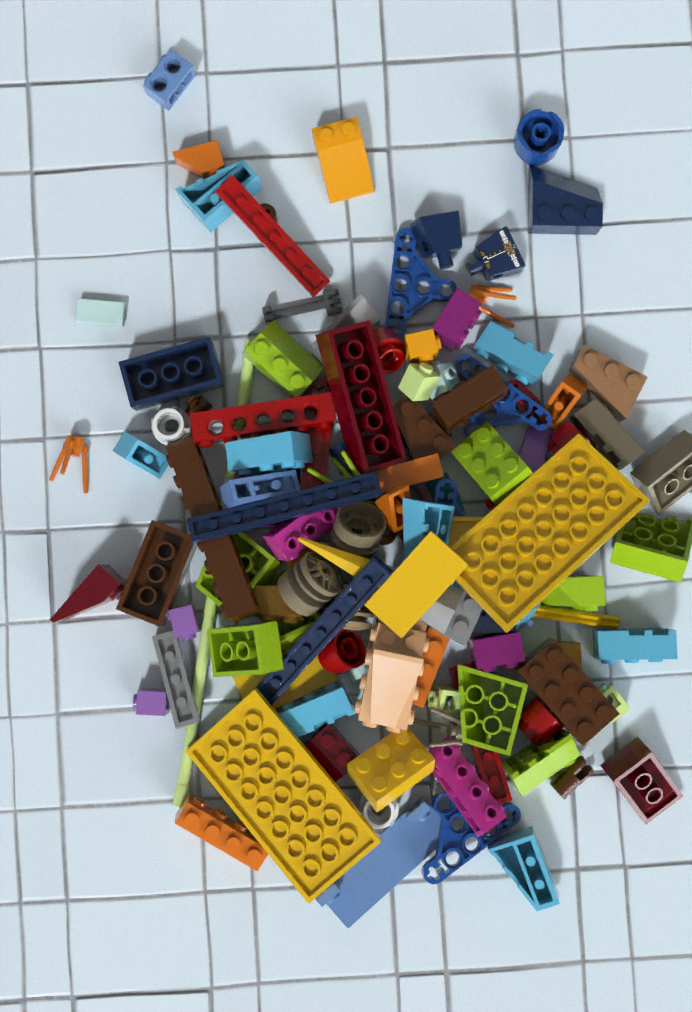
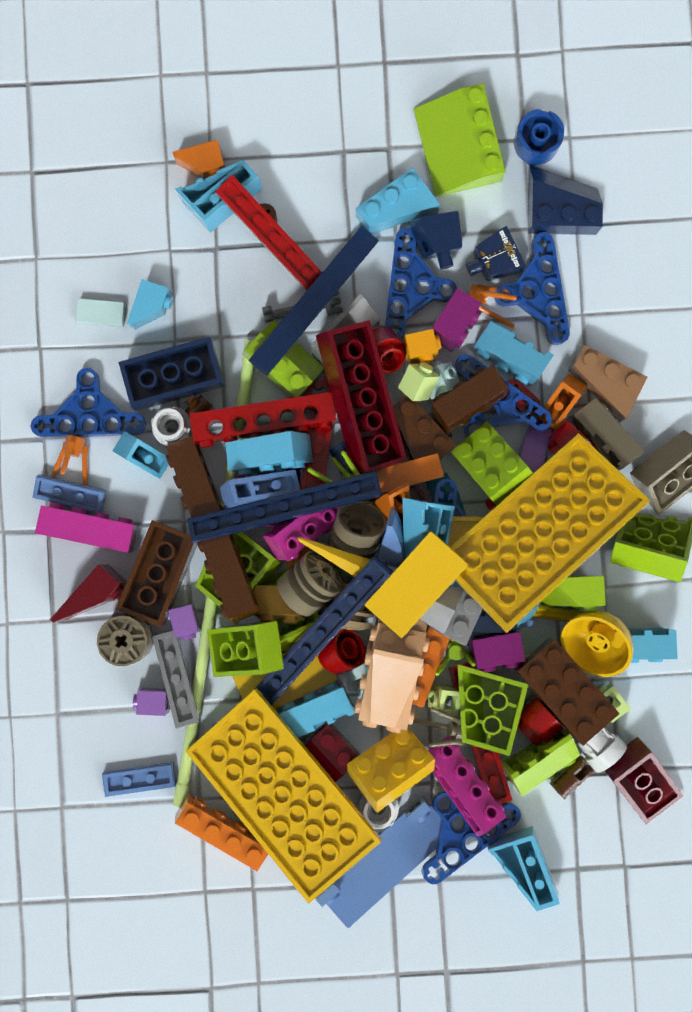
medium blue brick [143,49,196,111] -> none
light orange slope [312,117,374,204] -> none
none -> blue beam [30,368,147,438]
none -> medium blue tile [32,474,107,513]
none -> dark pink brick [35,502,138,553]
none -> dark tan wheel [97,614,154,666]
none -> medium blue tile [102,762,176,797]
none -> medium azure slope [127,279,173,330]
none -> dark blue tile [248,226,379,376]
none -> medium azure wedge [356,167,440,234]
none -> medium blue slope [378,509,404,568]
none -> lime slope [414,83,505,197]
none -> lime plant [435,639,476,676]
none -> blue beam [494,232,570,346]
none -> yellow piece [561,610,634,677]
none -> white piece [576,728,627,773]

